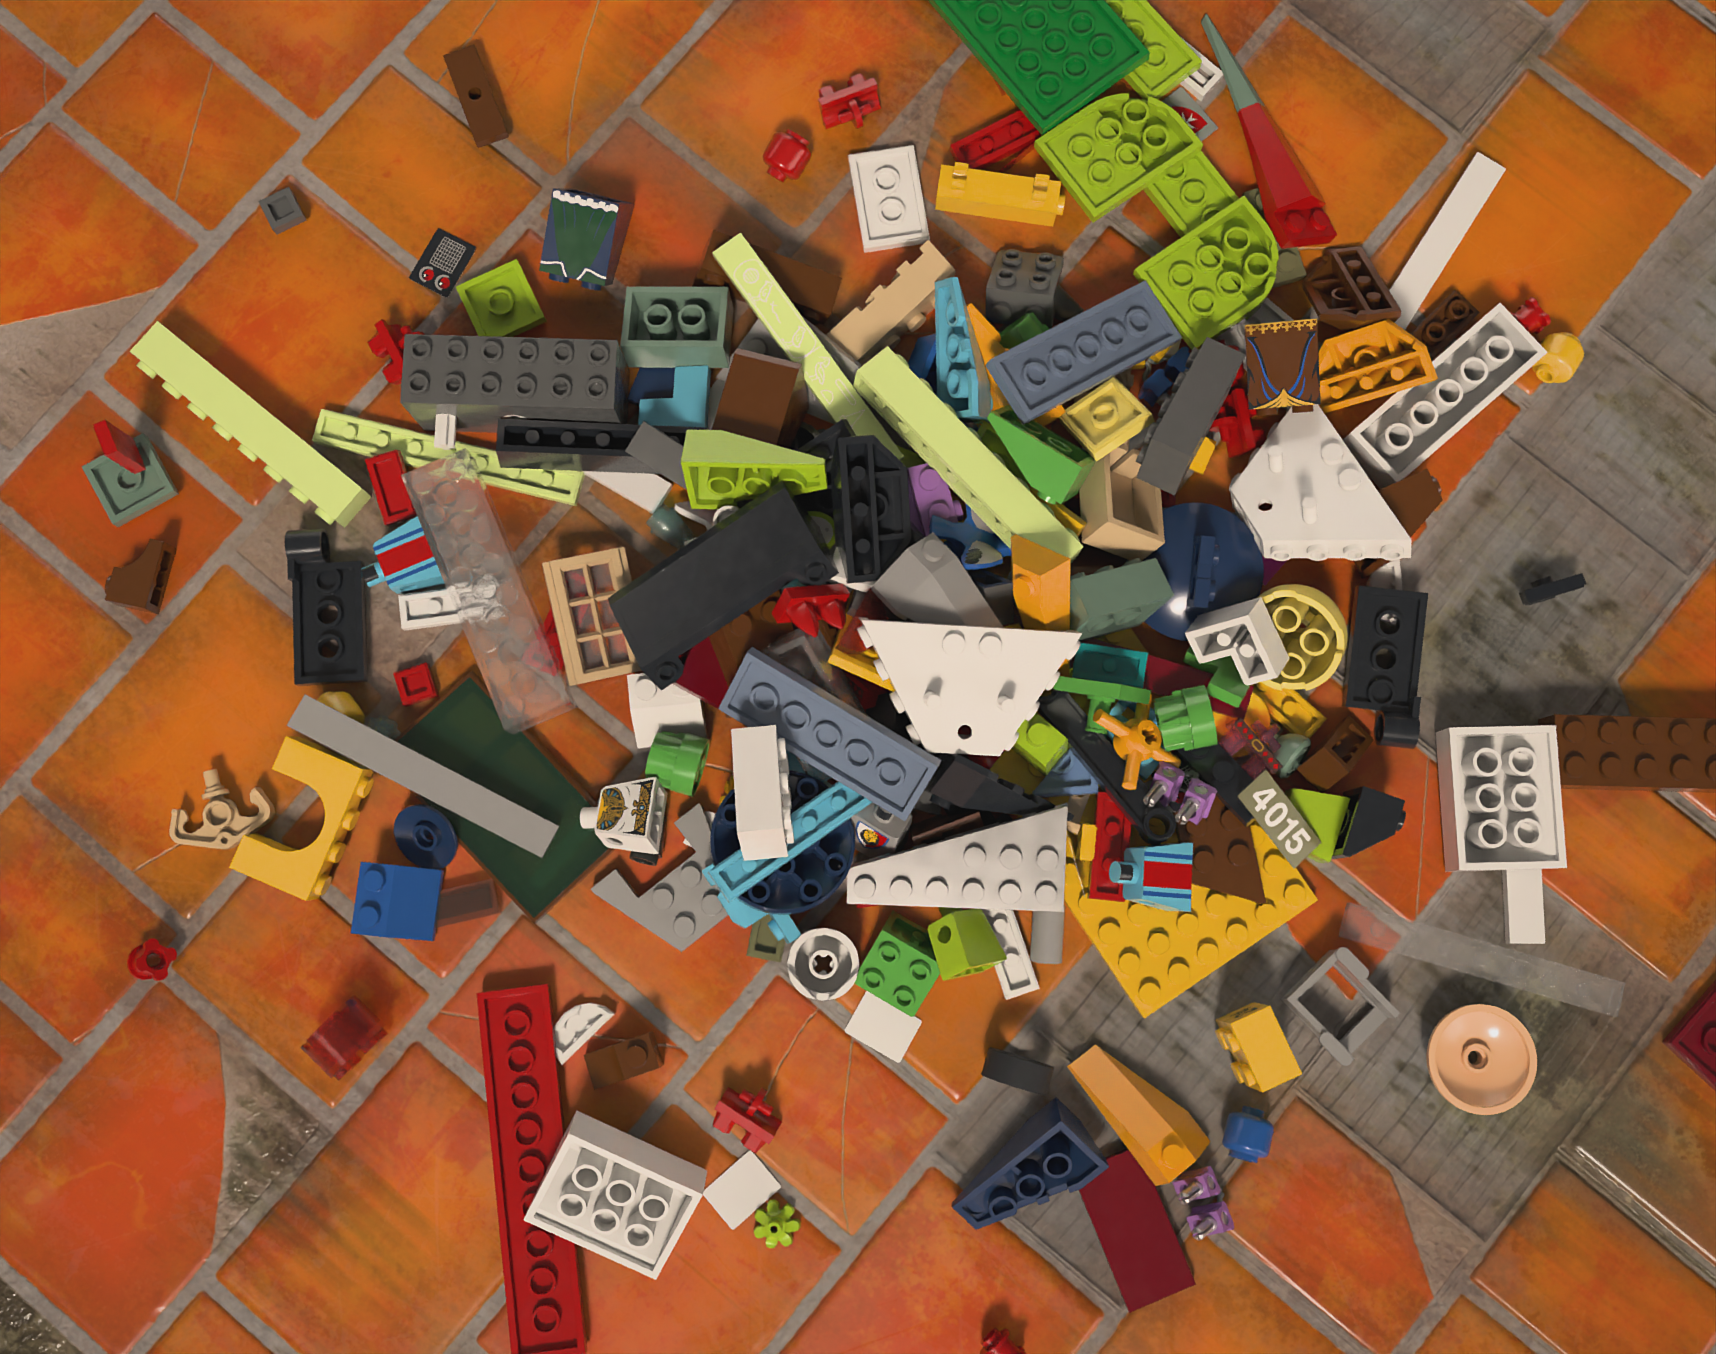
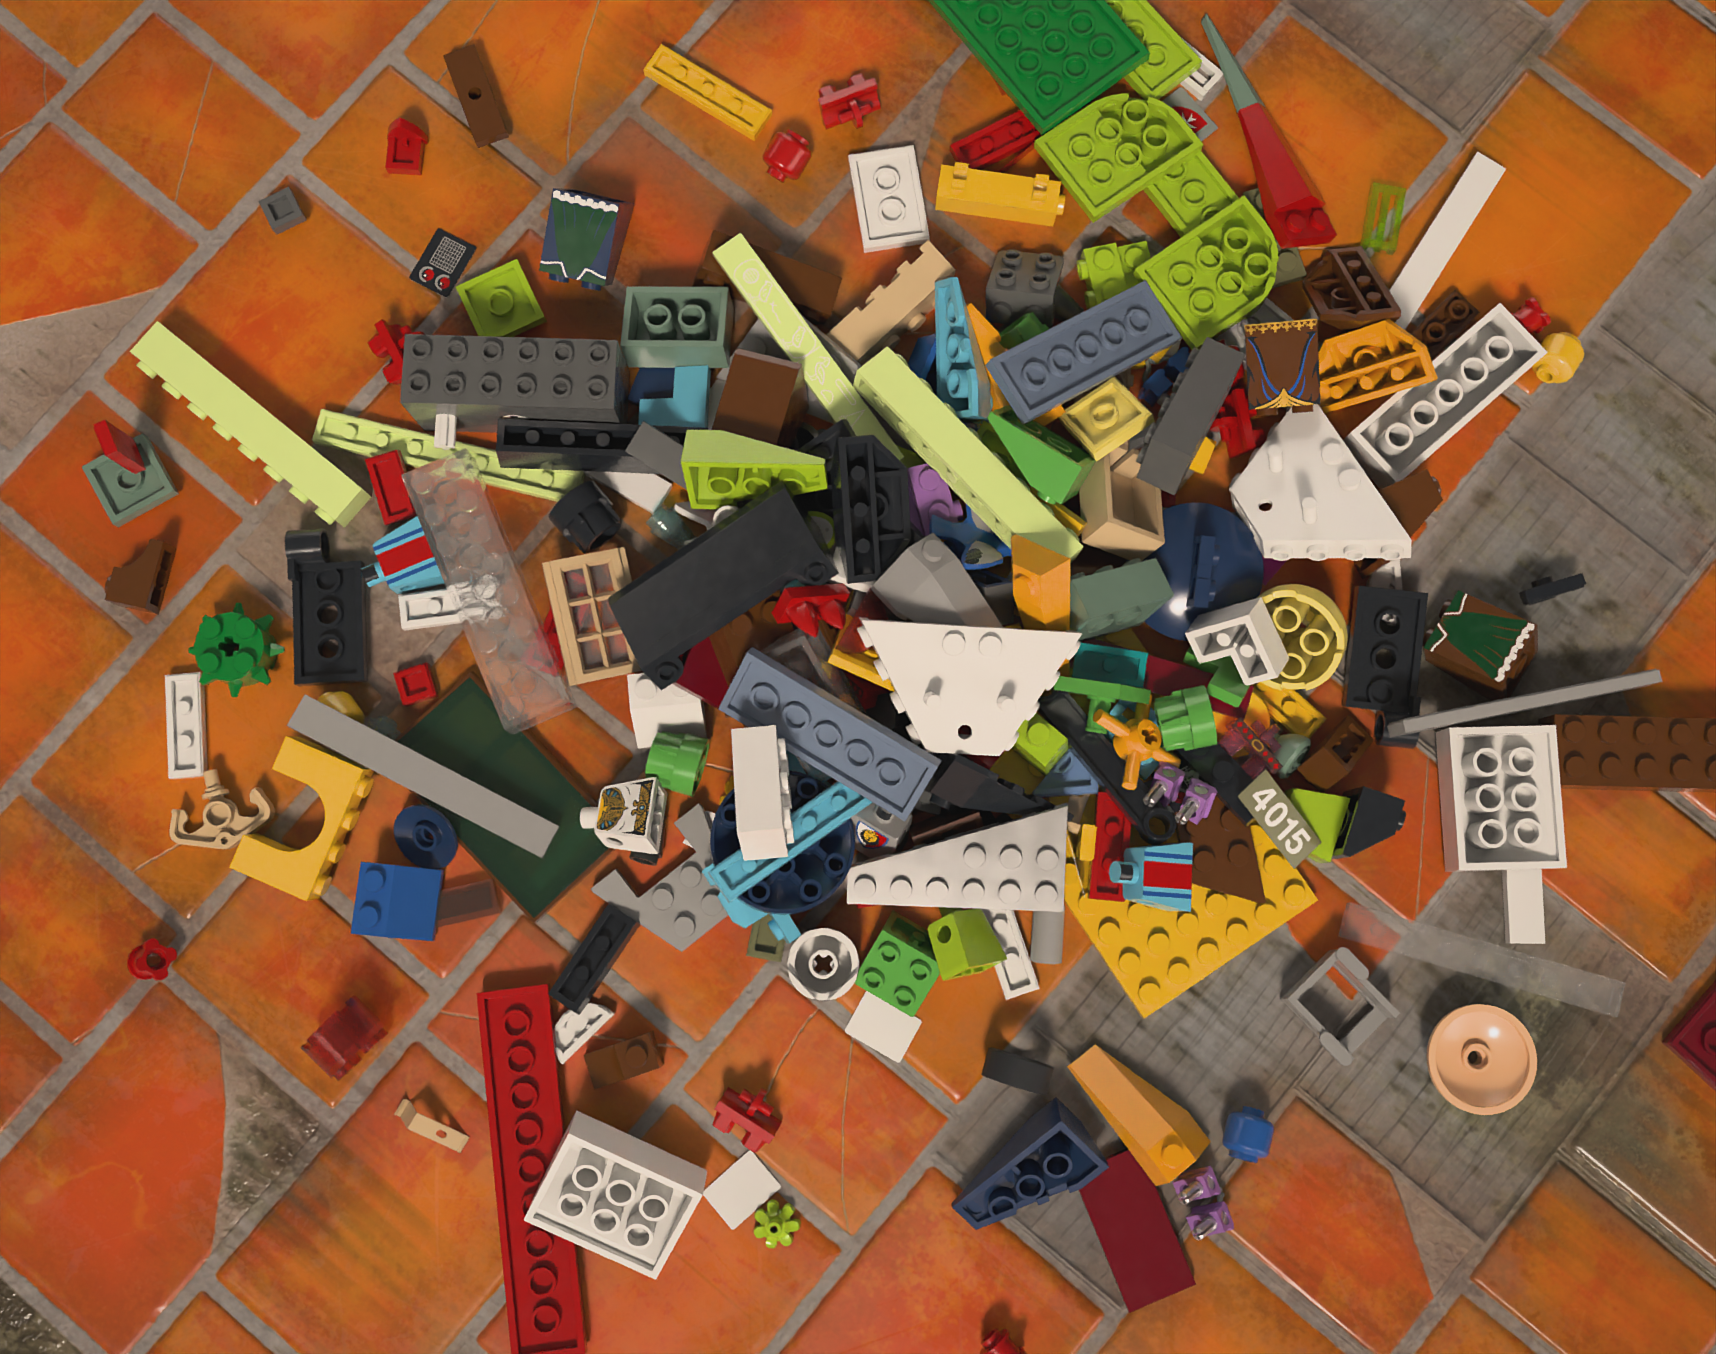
yellow brick [1215,1002,1302,1093] -> none
none -> white tile [165,672,208,779]
none -> green brick [188,603,285,697]
none -> red tile [385,118,428,175]
none -> tan piece [394,1099,470,1153]
none -> black plate [548,904,640,1015]
none -> black piece [549,481,621,554]
none -> yellow tile [643,44,772,141]
none -> lime plate [1077,241,1151,310]
none -> clear neon green tile [1360,182,1406,255]
none -> light grey tile [1387,669,1663,738]
none -> slope [1423,590,1538,701]

